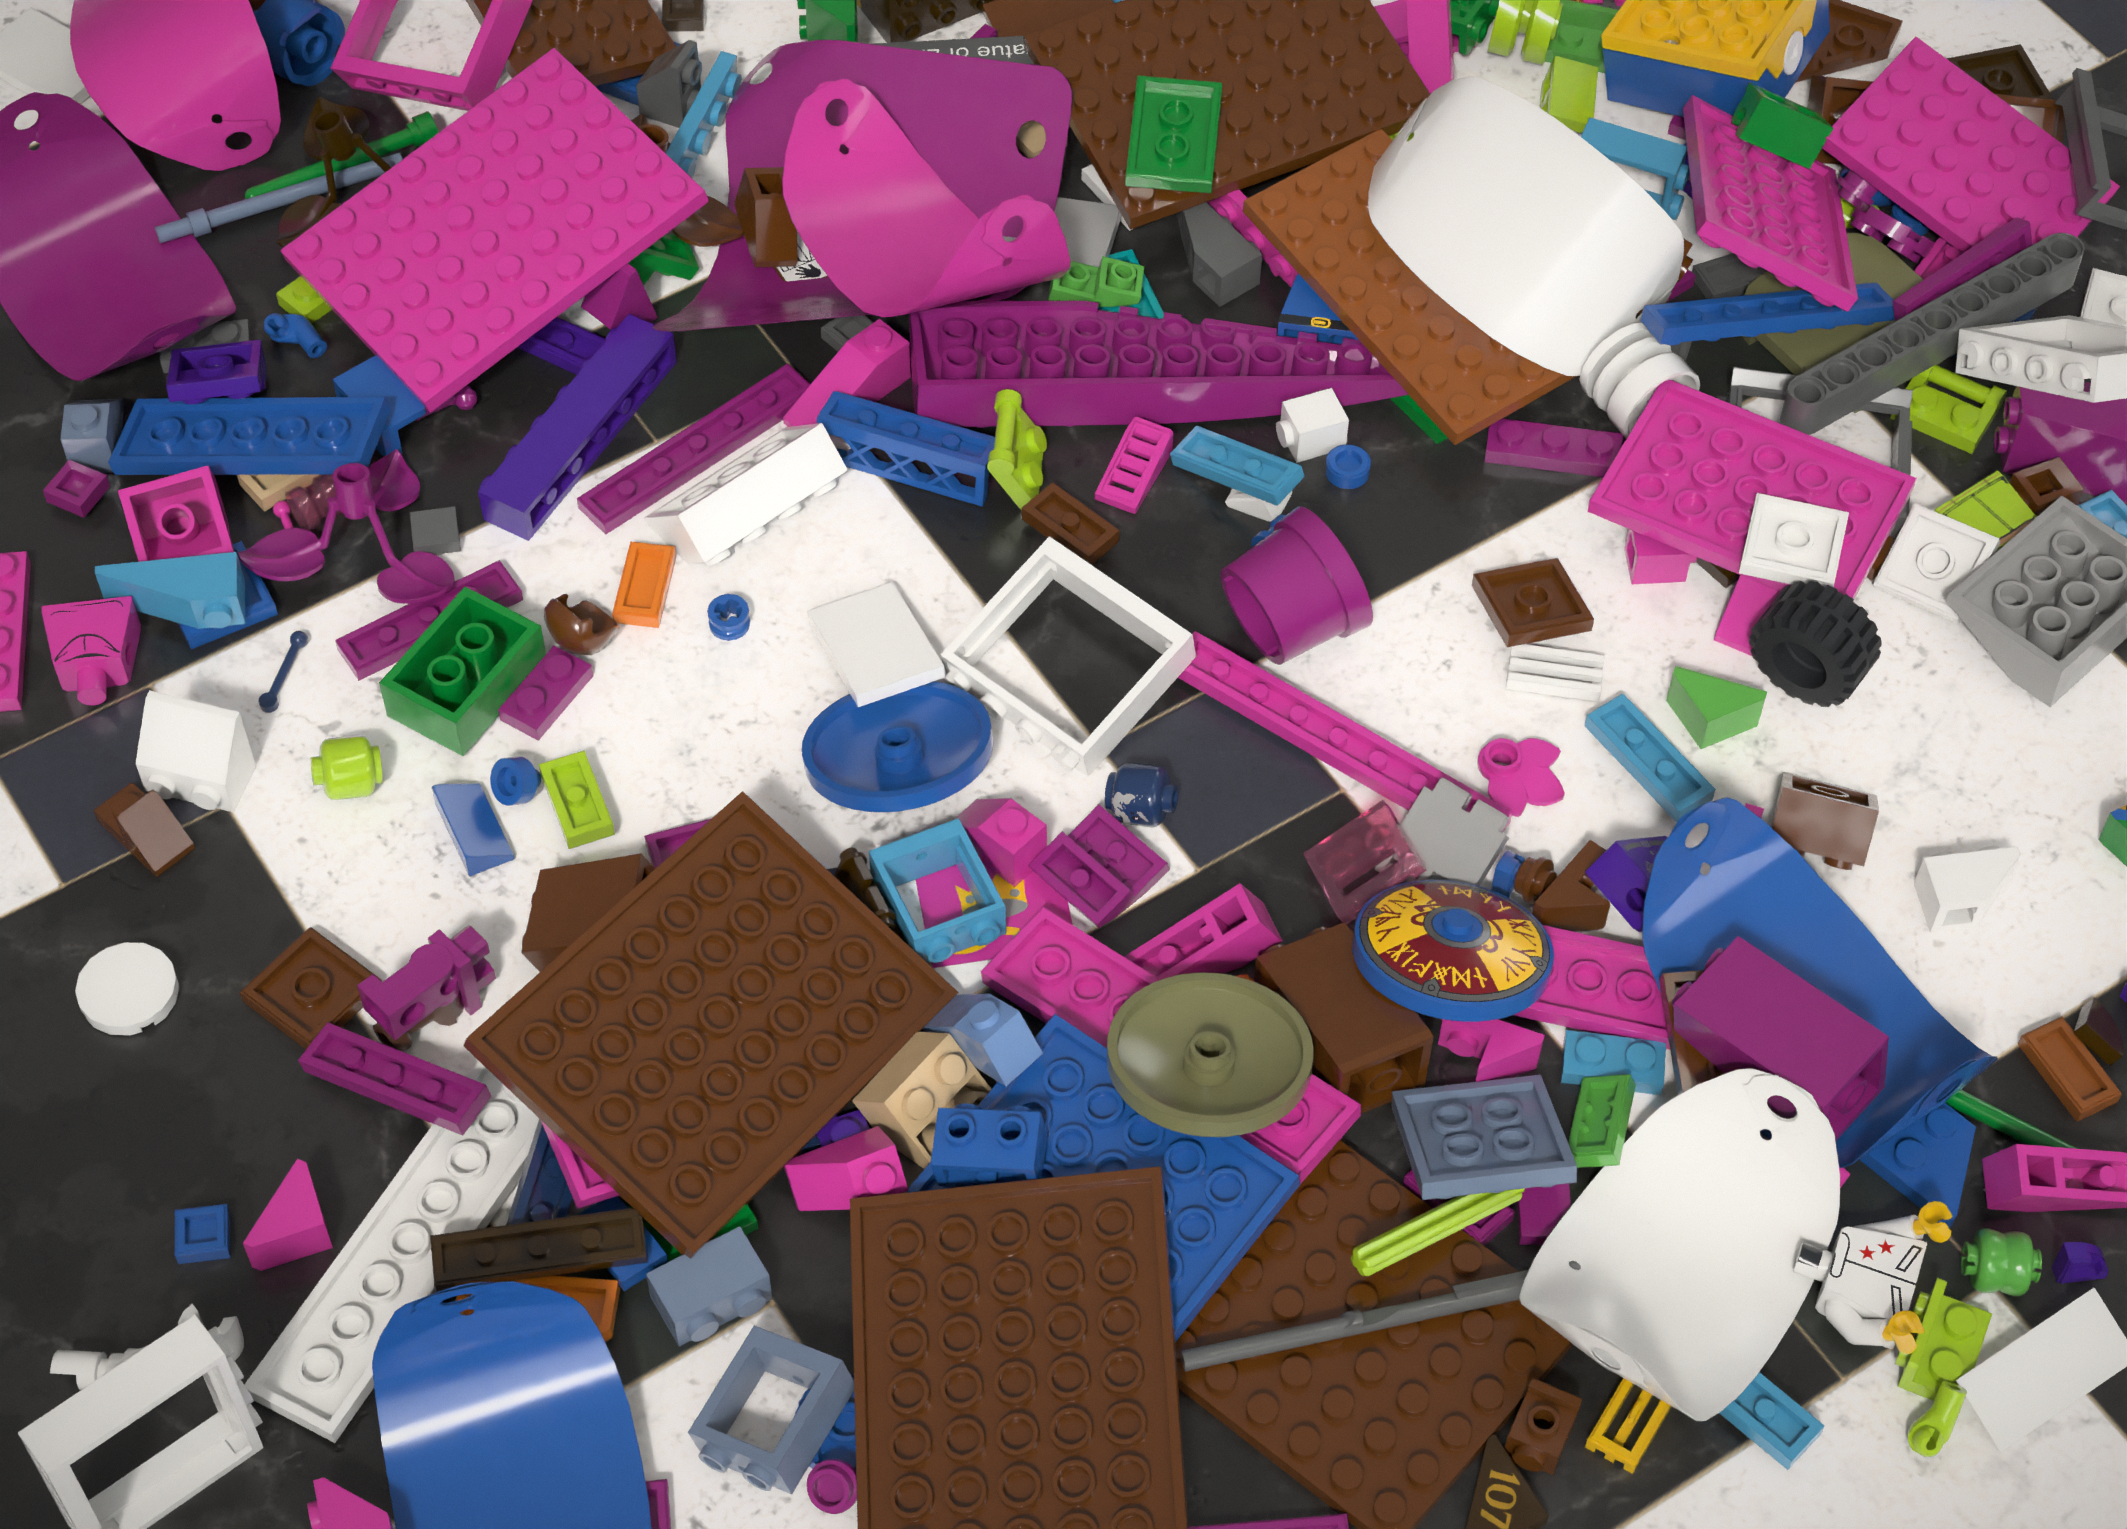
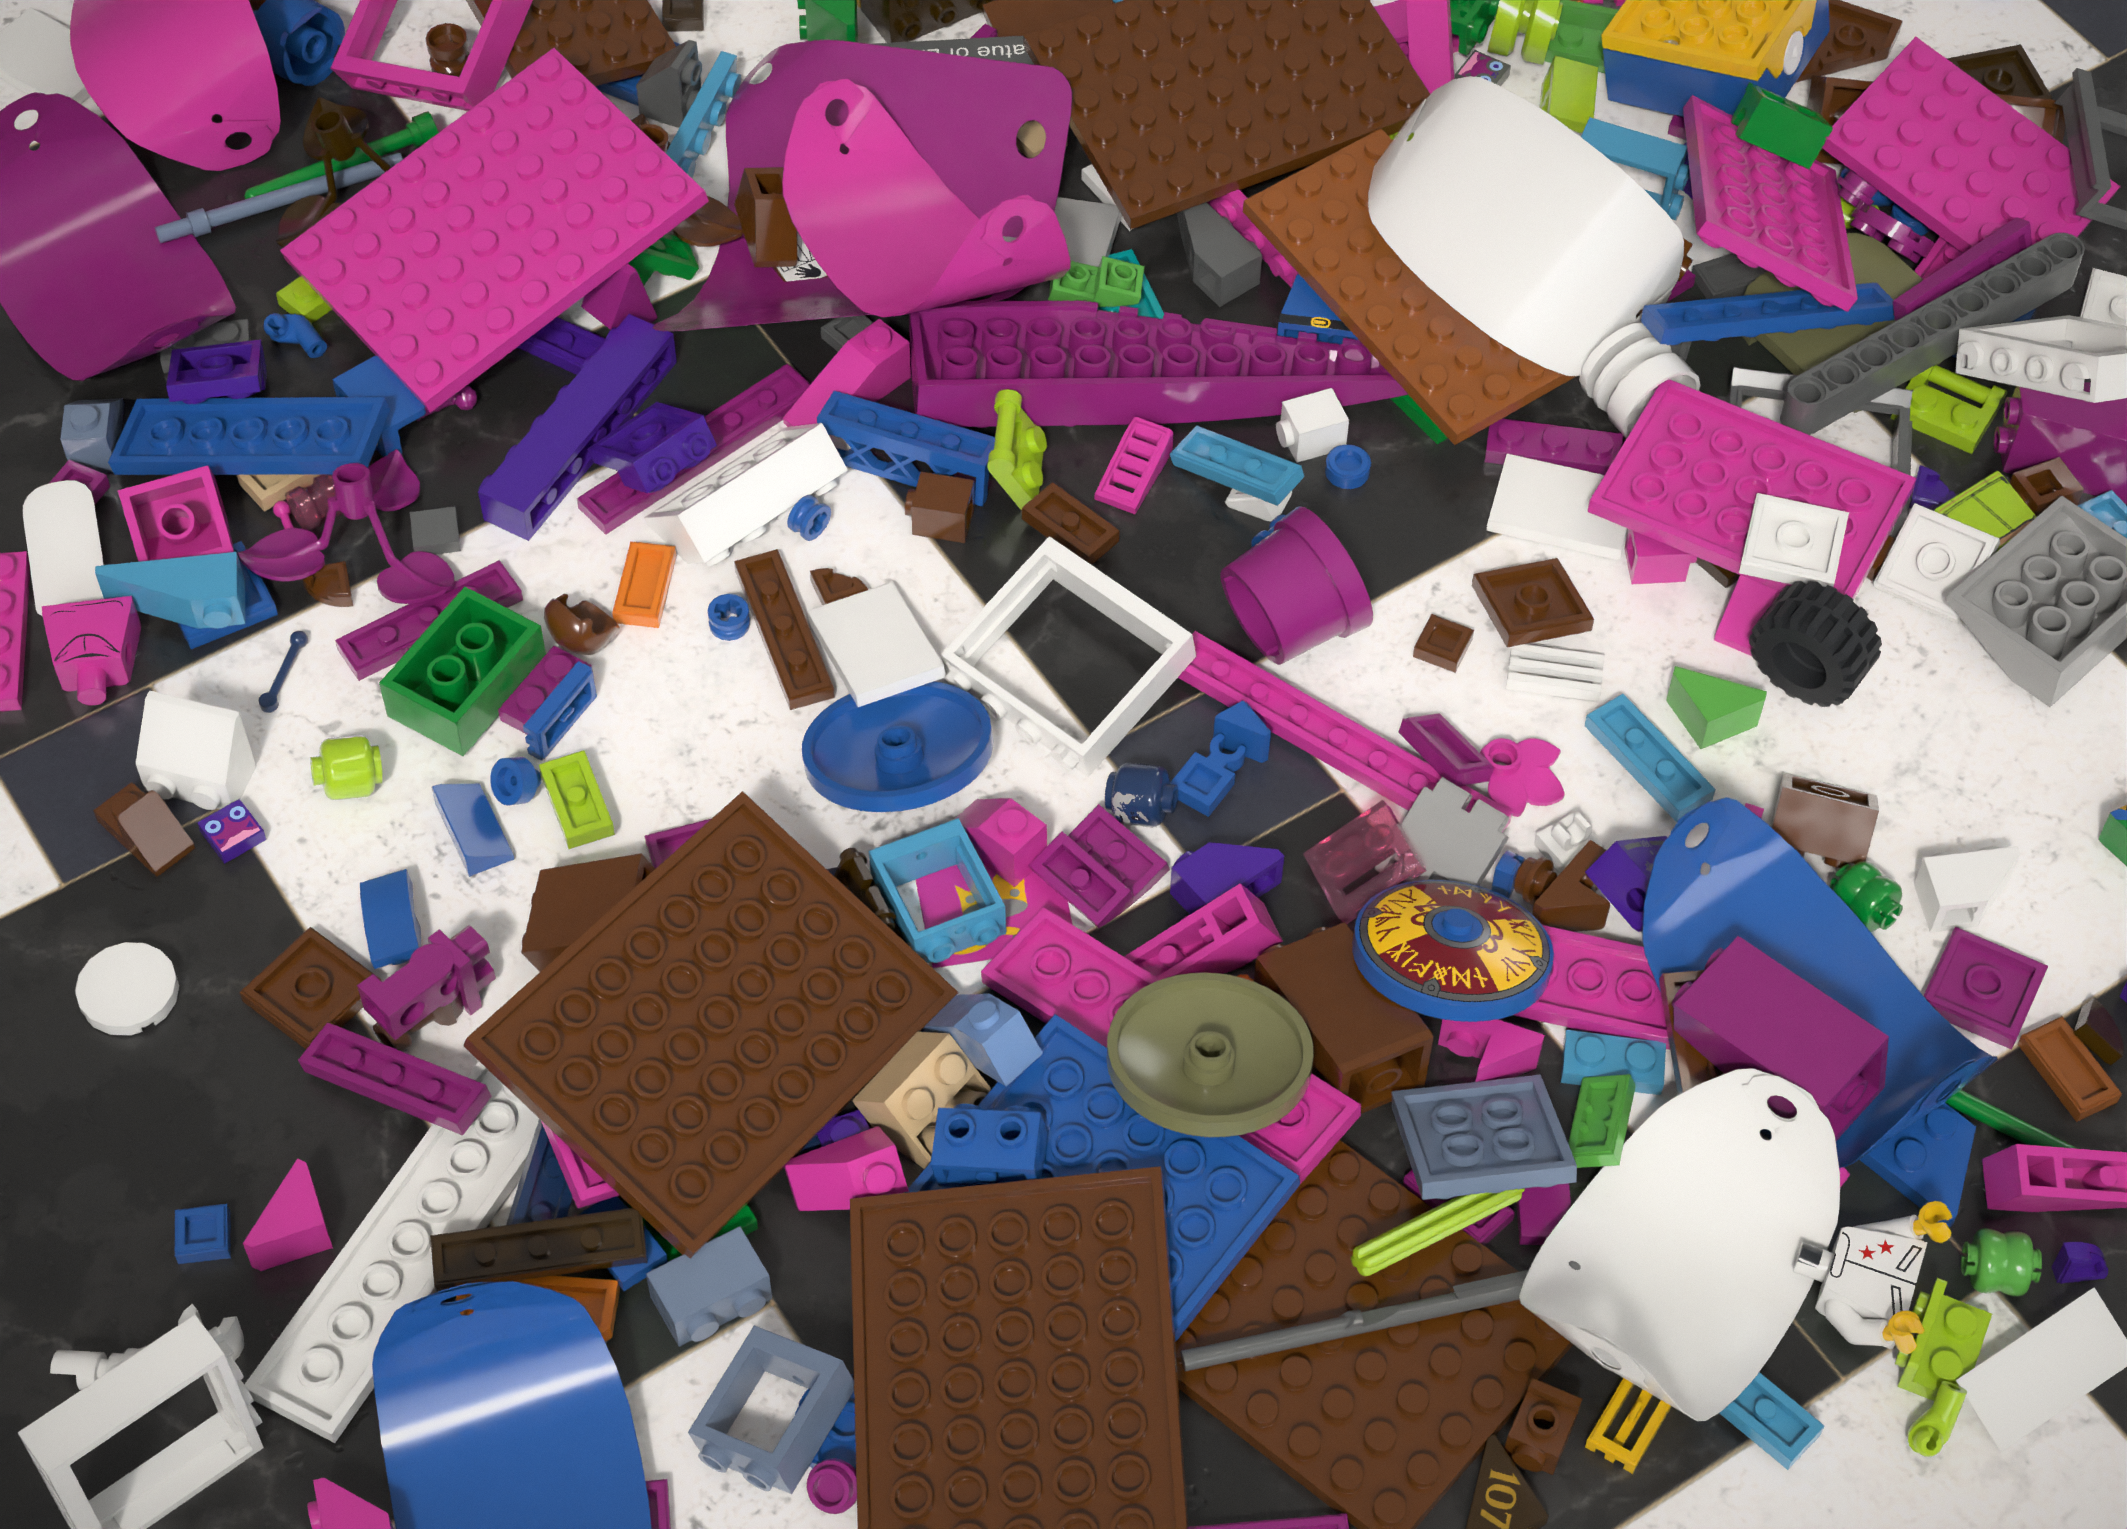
green tile [1125,76,1222,193] -> none
none -> white sticker [23,480,104,616]
none -> tile [197,799,267,864]
none -> reddish brown tile [302,561,353,607]
none -> blue slope [359,869,422,969]
none -> reddish brown wheel [425,23,469,77]
none -> blue tile [523,661,597,761]
none -> dark purple plate [587,402,717,494]
none -> reddish brown tile [734,549,835,710]
none -> blue bush [787,495,831,541]
none -> reddish brown tile [810,568,868,605]
none -> reddish brown brick [905,472,975,543]
none -> blue plate [1170,733,1246,817]
none -> dark purple slope [1170,842,1284,914]
none -> blue slope [1213,701,1271,763]
none -> magenta tile [1398,713,1494,786]
none -> reddish brown tile [1413,614,1474,673]
none -> tile [1454,50,1511,86]
none -> white tile [1487,454,1628,560]
none -> white tile [1534,812,1604,873]
none -> green piece [1830,861,1903,932]
none -> dark purple tile [1909,465,1956,511]
none -> magenta tile [1924,927,2048,1050]

